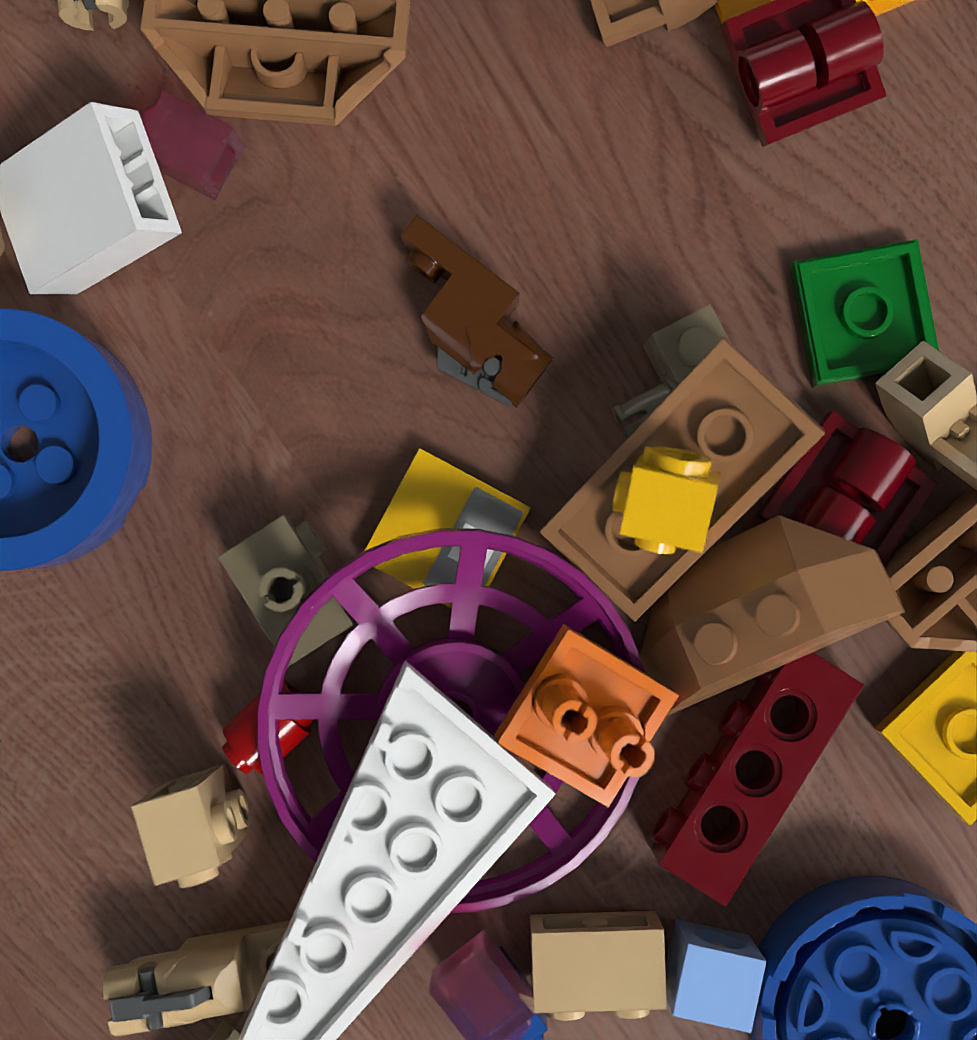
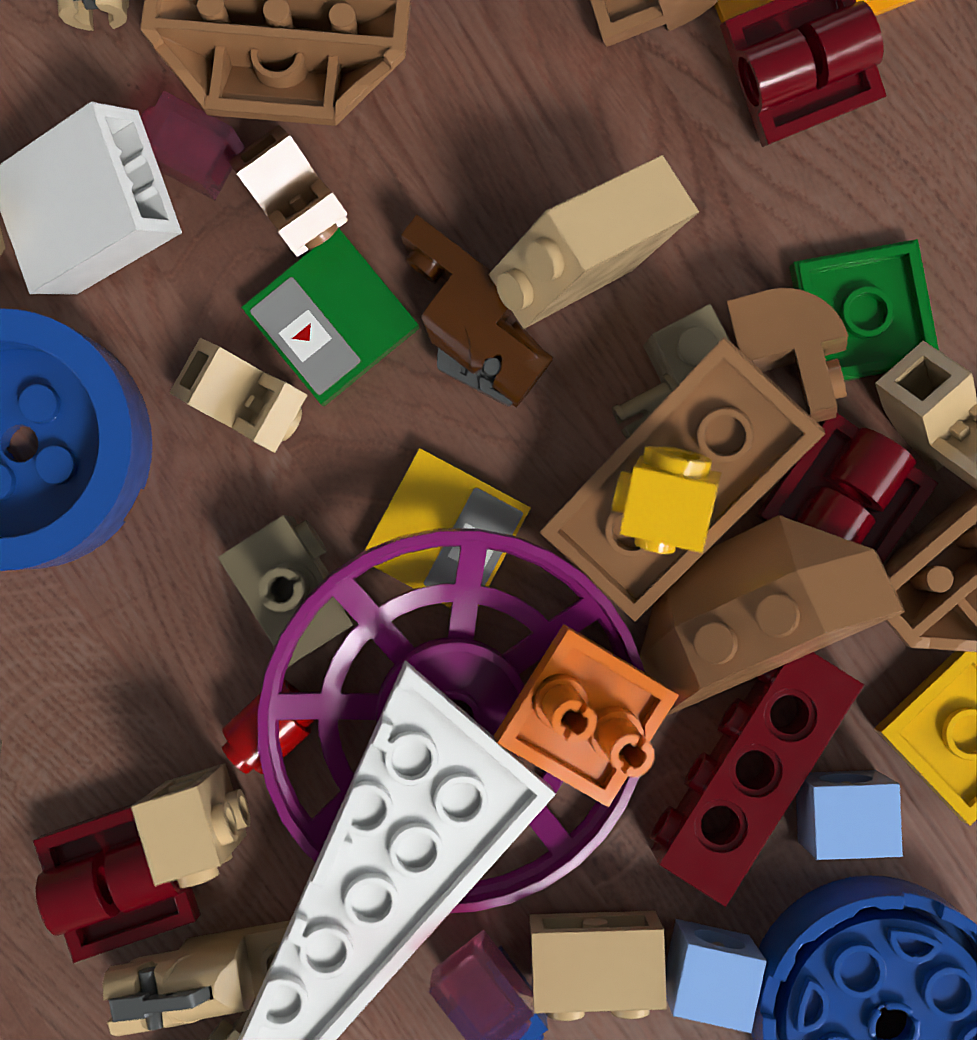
none -> dark red plate [33,804,201,963]
none -> tan brick [169,338,307,453]
none -> brick [228,125,348,257]
none -> green tile [241,228,420,407]
none -> tan brick [489,155,699,329]
none -> medium nougat brick [727,288,848,422]
none -> light blue piece [796,770,903,860]

